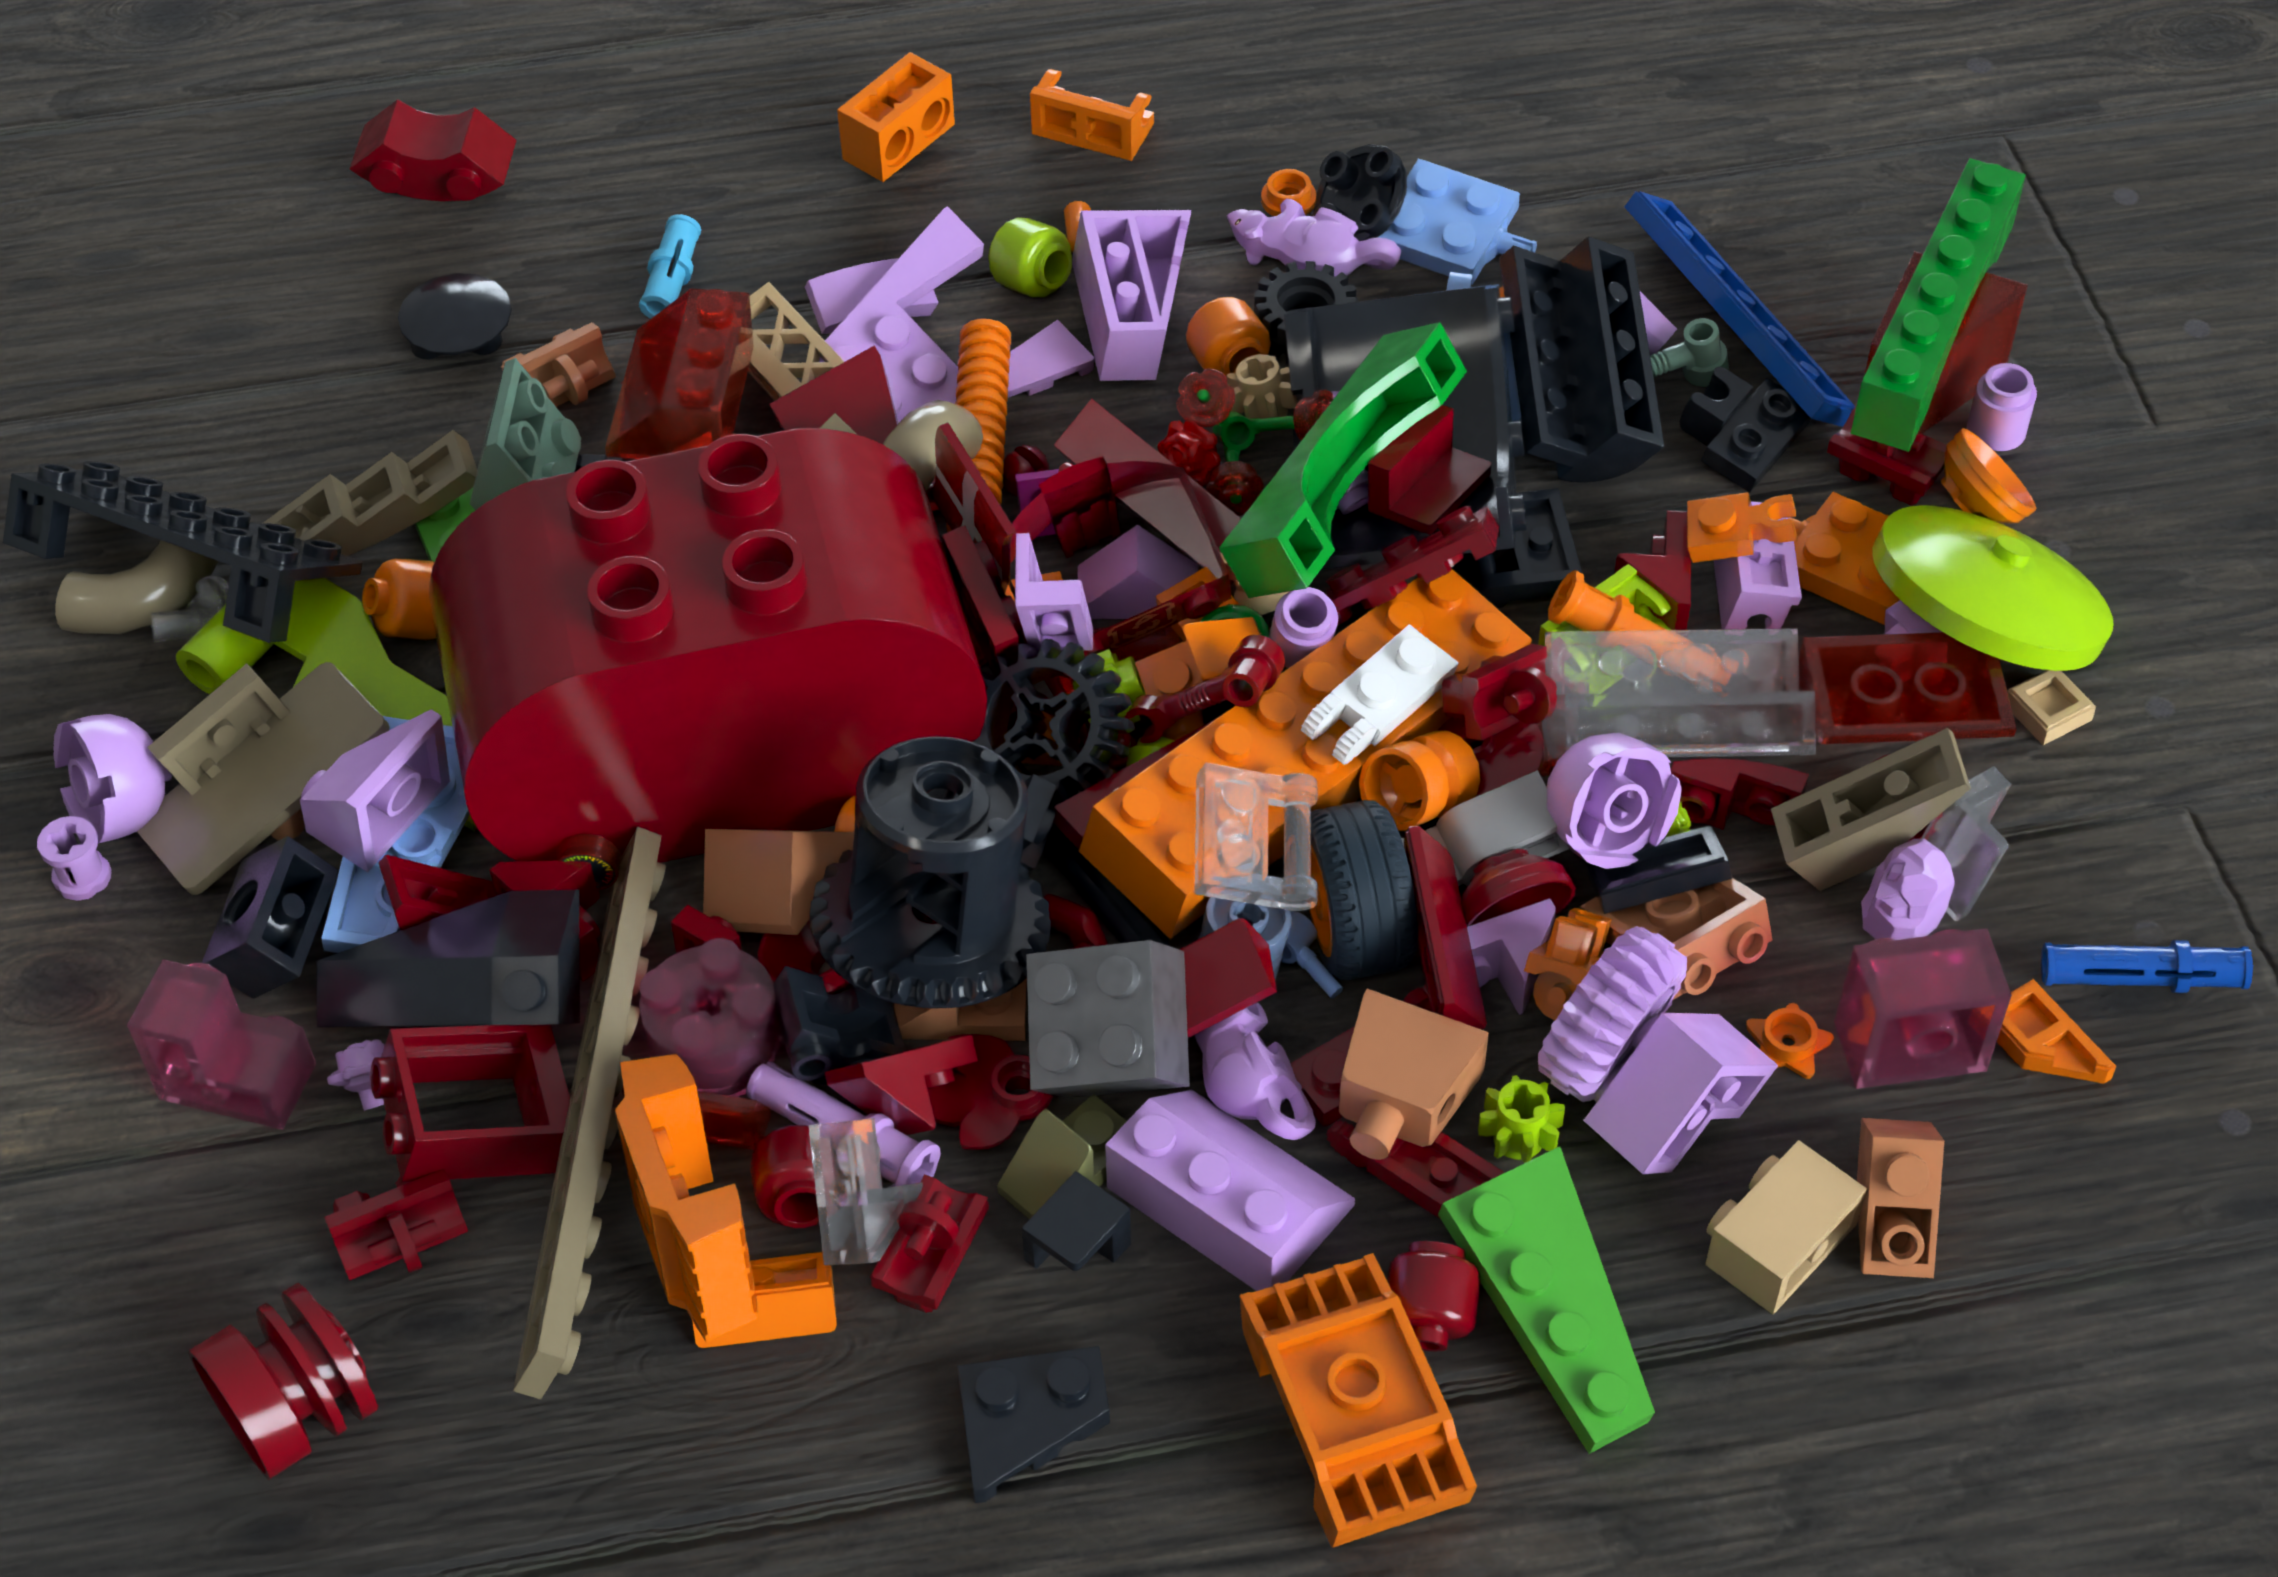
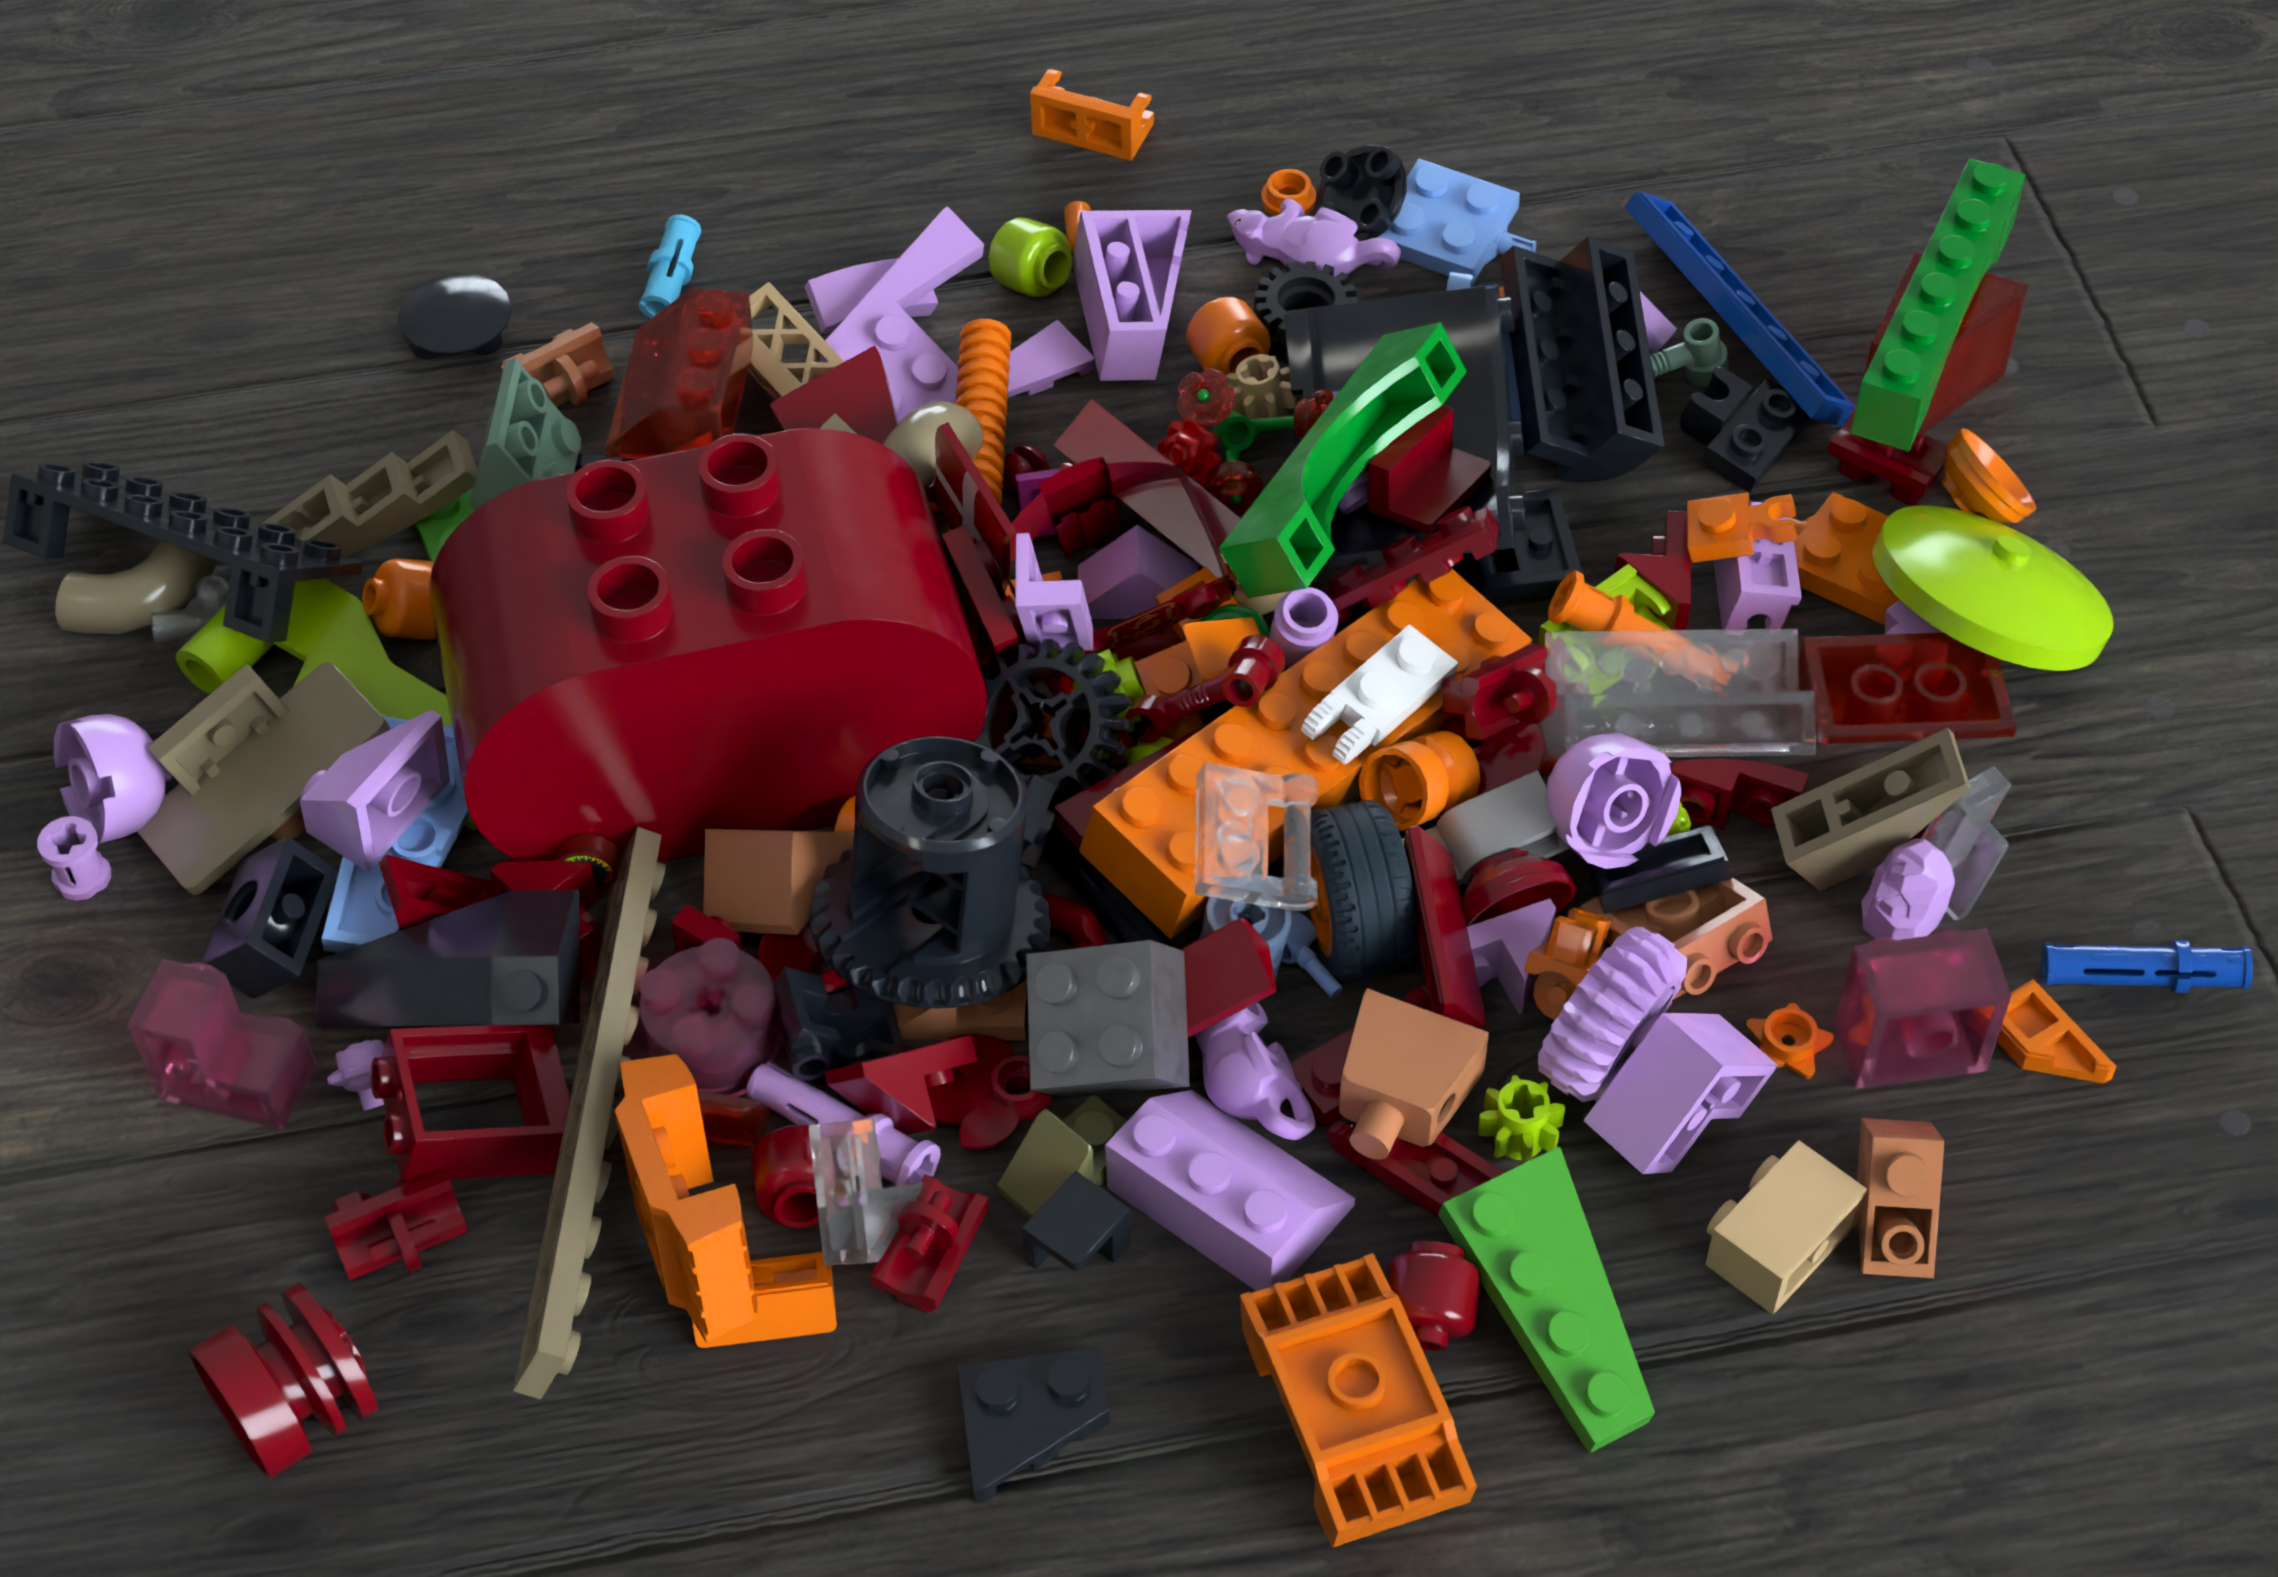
dark red brick [349,99,517,202] -> none
orange brick [837,52,955,182] -> none
lavender brick [1967,363,2037,451] -> none
tan tile [2003,670,2096,745] -> none

